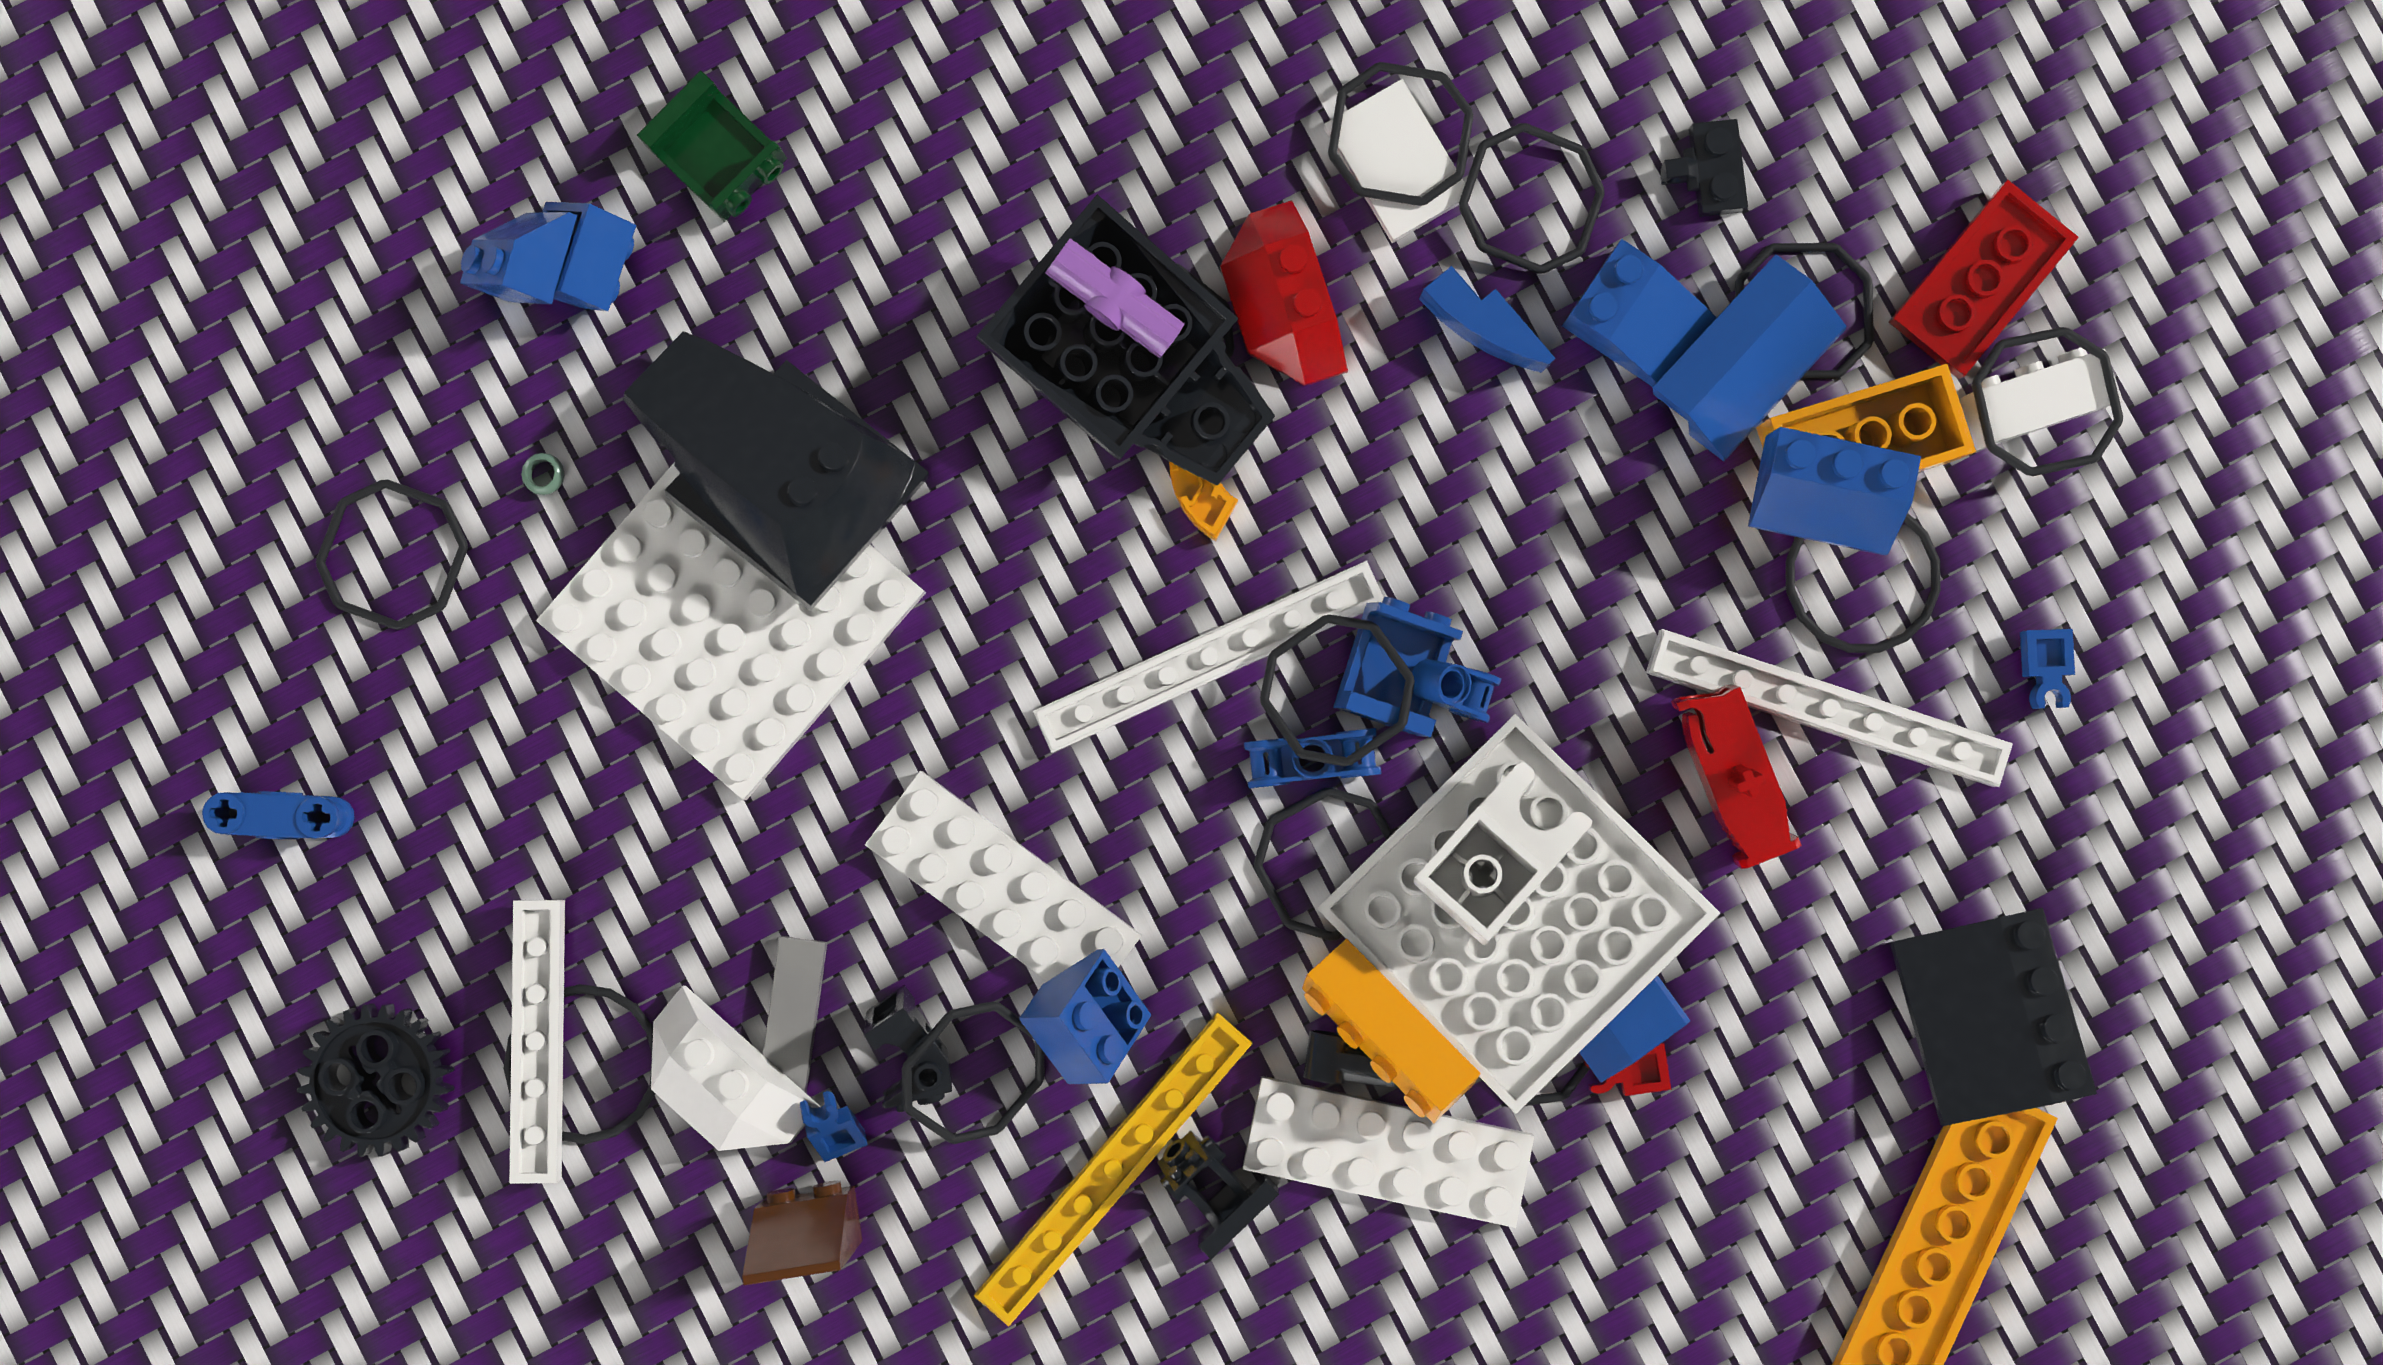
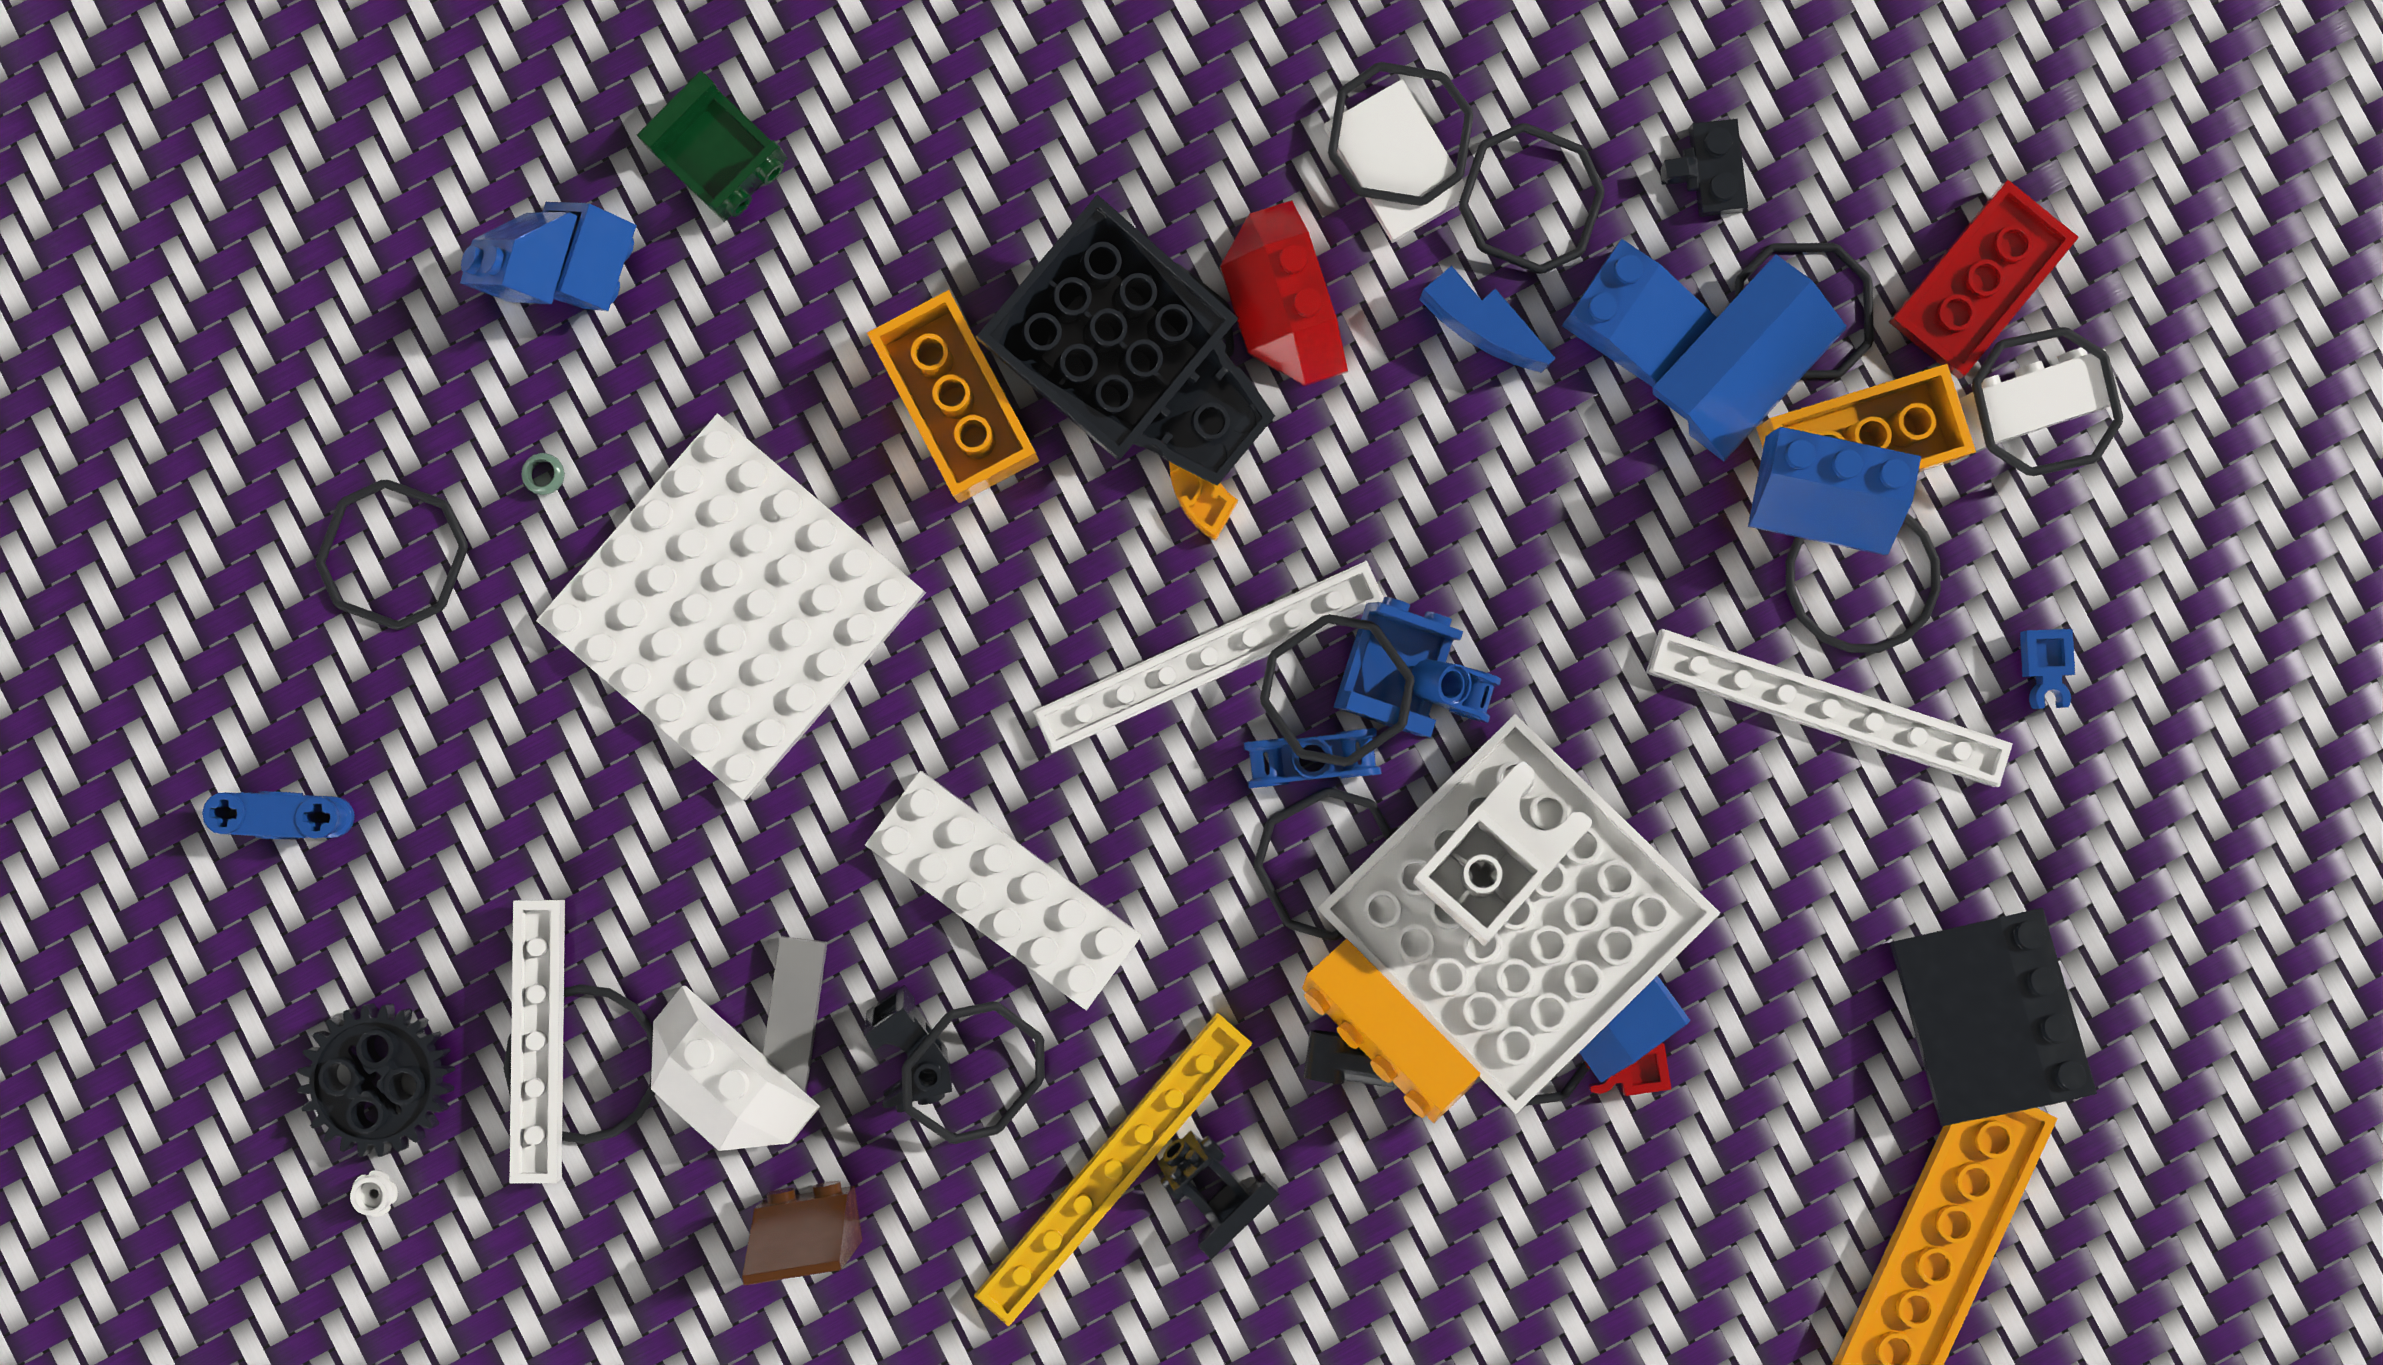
black wedge [623,331,929,611] -> none
blue plate [800,1091,868,1162] -> none
blue slope [1019,949,1151,1084] -> none
medium lavender piece [1045,239,1184,358] -> none
white plate [1242,1076,1534,1228] -> none
red piece [1671,684,1802,869] -> none
none -> white plate [350,1170,398,1217]
none -> light orange brick [867,290,1039,503]

